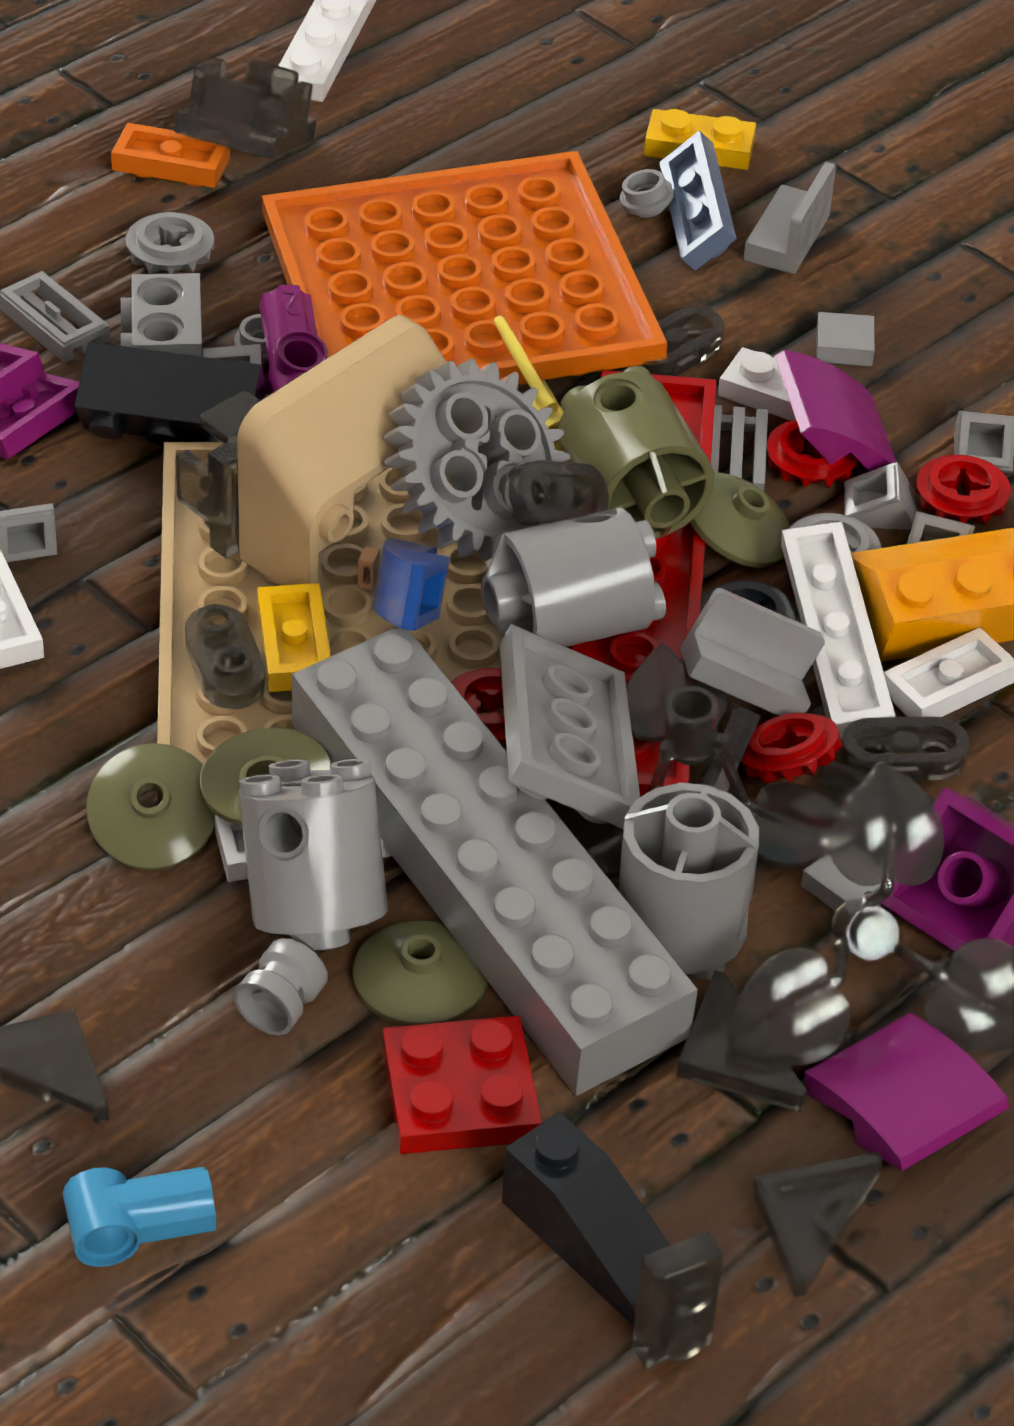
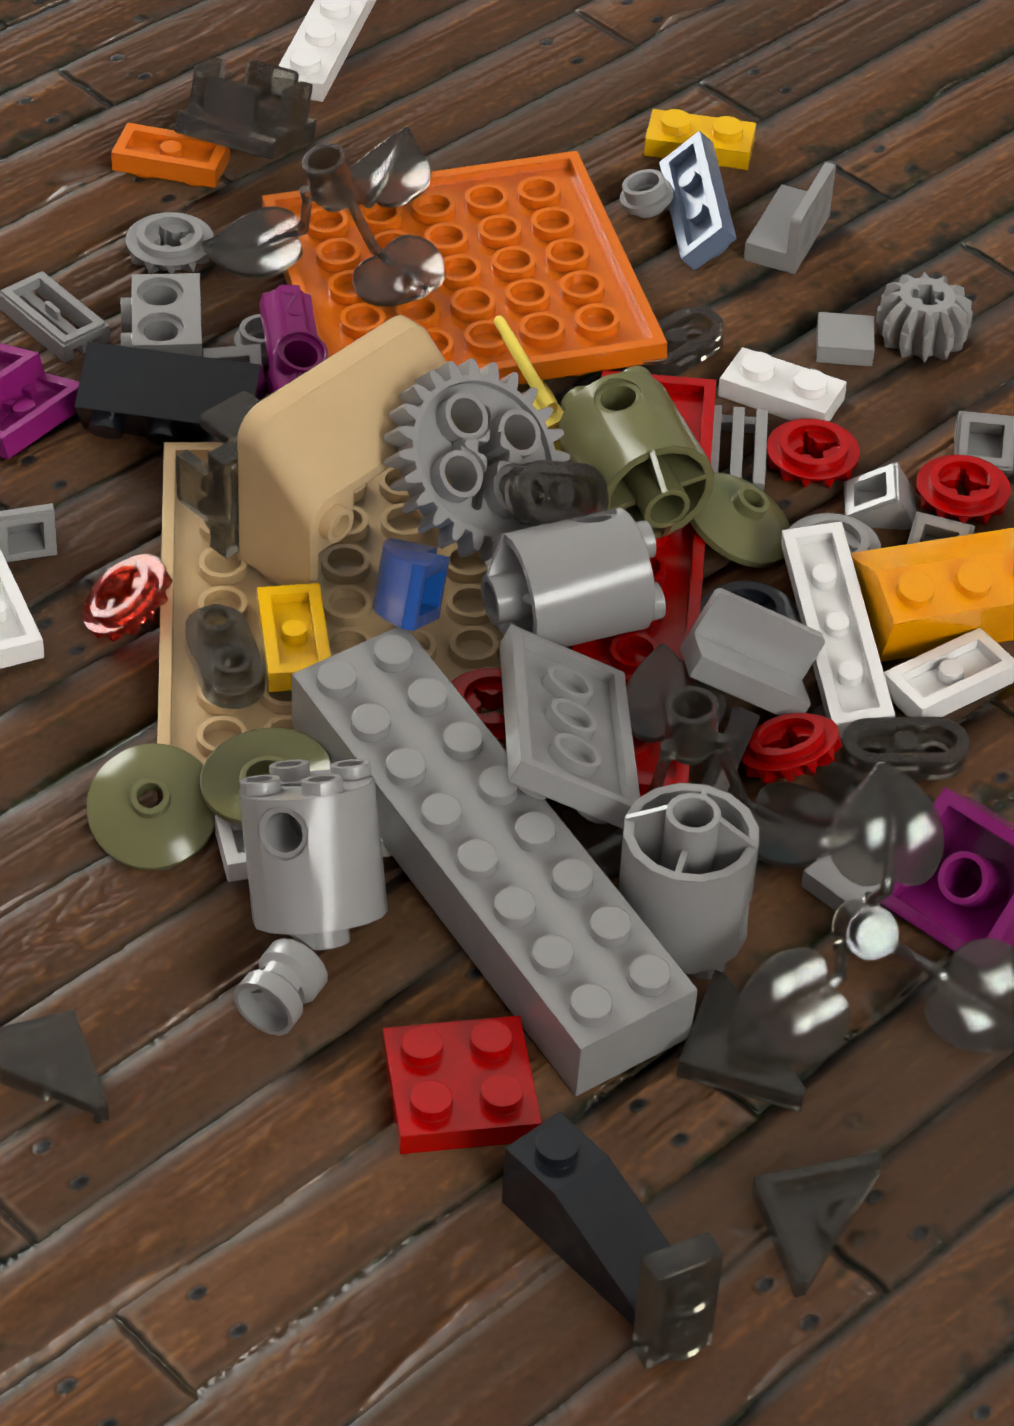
dark azure piece [63,1167,216,1267] -> none
olive dish [353,921,488,1026] -> none
light nougat piece [358,546,380,591] -> none
magenta slope [774,350,897,472] -> none
magenta slope [804,1013,1009,1171] -> none
none -> clear red gear [83,554,173,642]
none -> clear smoke plant [201,126,446,307]
none -> light grey gear [876,272,973,363]

